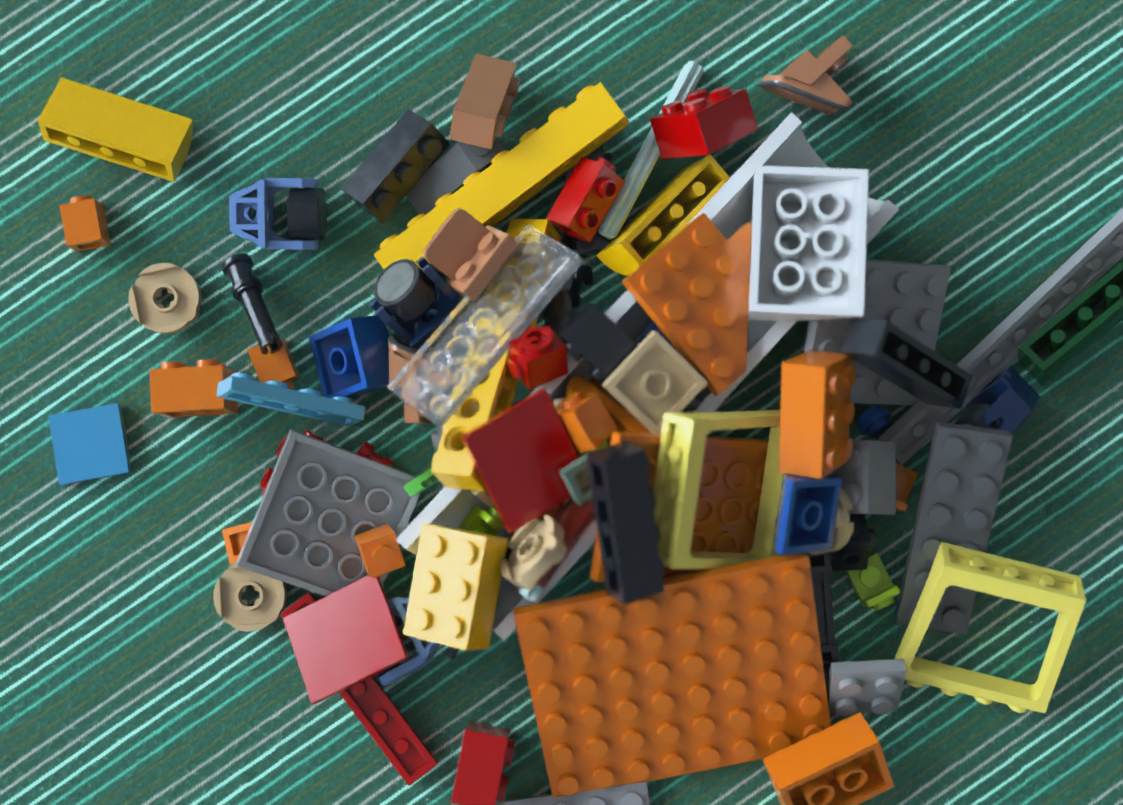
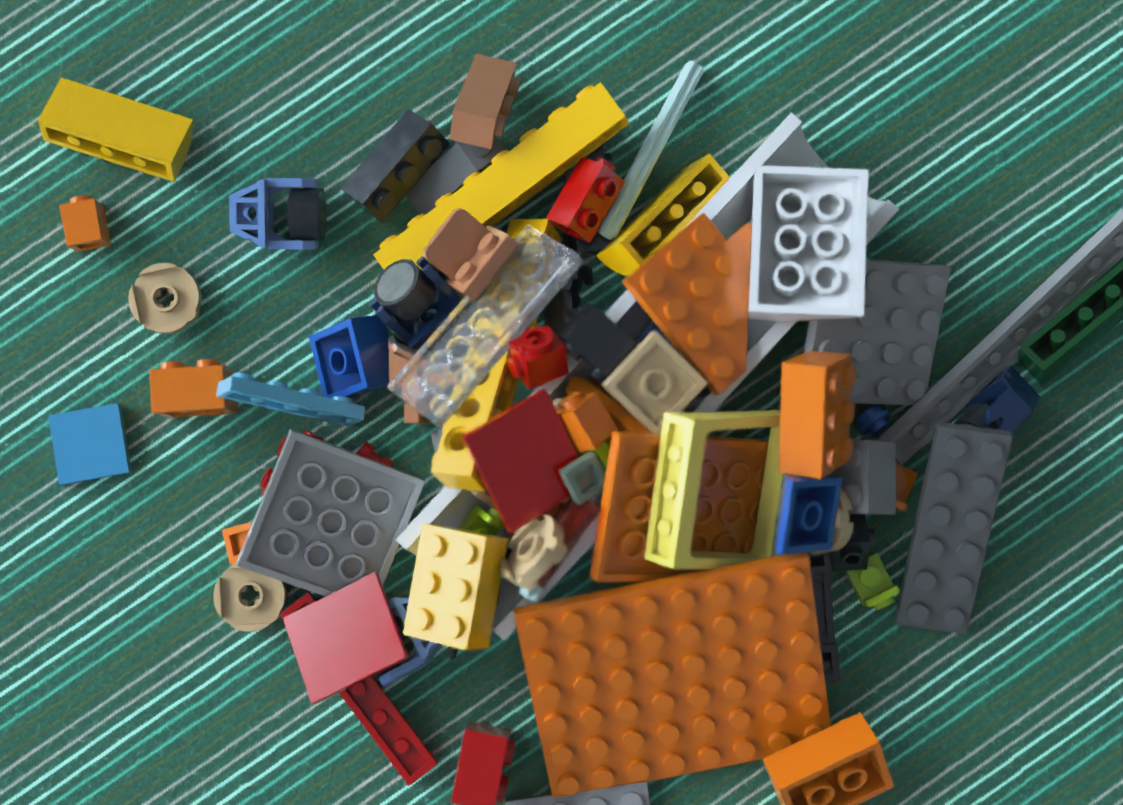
black pin [222,254,283,354] -> none
orange brick [247,337,301,389] -> none
orange brick [354,524,405,578] -> none
bright green tile [403,467,440,497] -> none
black brick [586,441,665,605] -> none
red brick [650,86,758,159] -> none
nougat piece [758,35,853,115] -> none
light grey plate [826,659,906,716] -> none
black brick [840,318,973,409] -> none
light yellow windscreen [894,542,1086,714] -> none

